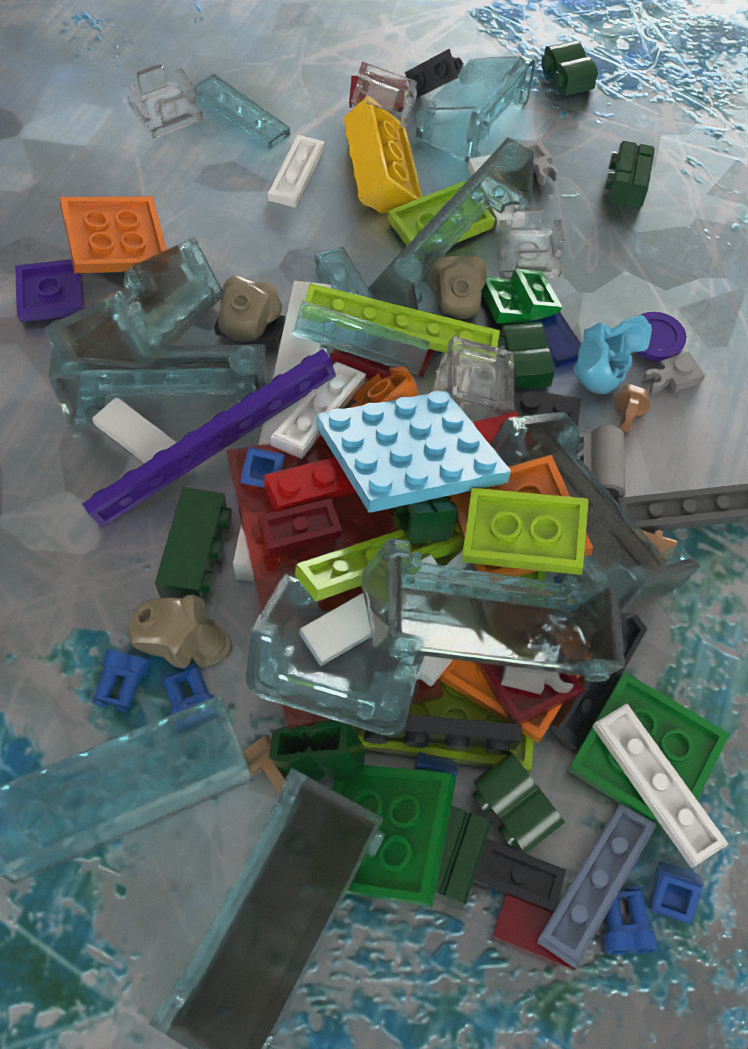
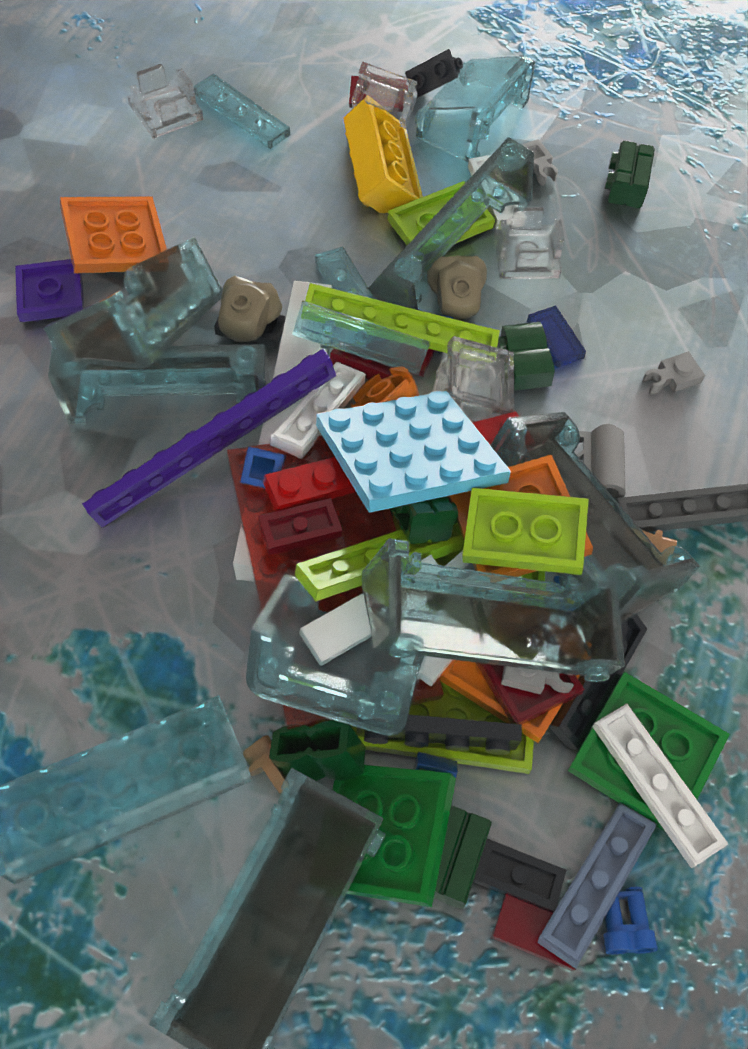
blue piece [91,649,150,713] -> none
white tile [92,397,177,463] -> none
dark tan head [128,594,232,668] -> none
dark green brick [155,487,232,602] -> none
blue piece [162,664,220,730] -> none
white tile [268,135,324,208] -> none
dark green brick [472,752,565,853] -> none
green slope [481,268,562,323] -> none
black plate [511,387,581,431] -> none
dark green brick [541,40,598,96] -> none
medium azure head [574,315,652,395] -> none
medium nougat piece [615,385,650,433] -> none
dark purple piece [636,312,687,362] -> none
blue slope [649,861,704,924] -> none

